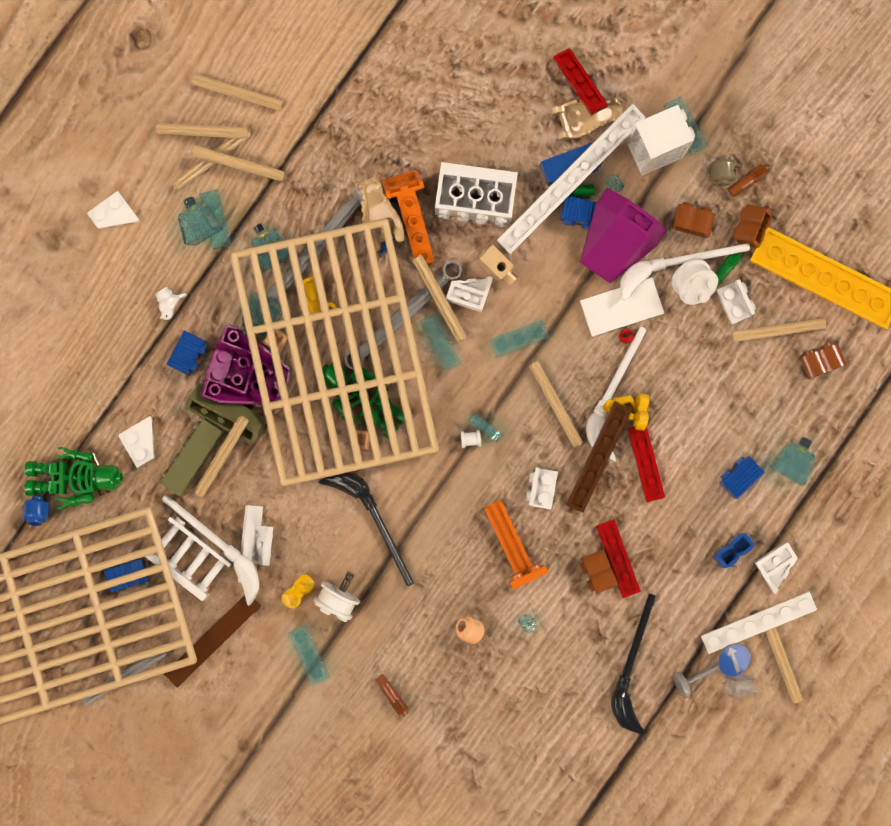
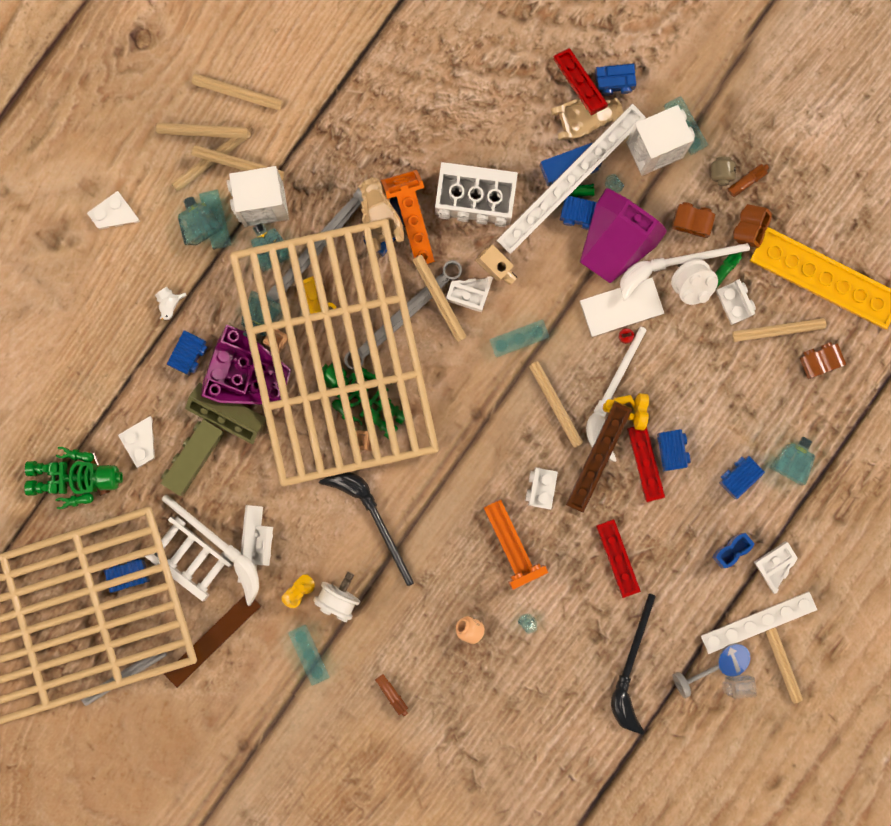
blue head [22,496,49,526] -> none
tan axle [194,416,249,497] -> none
clear light blue plate [419,313,462,372] -> none
white bush [461,430,481,448] -> none
clear light blue beam [468,413,503,443] -> none
dark orange brick [579,549,618,594] -> none
none -> white brick [227,166,289,227]
none -> blue brick [595,64,636,96]
none -> blue brick [657,429,691,472]

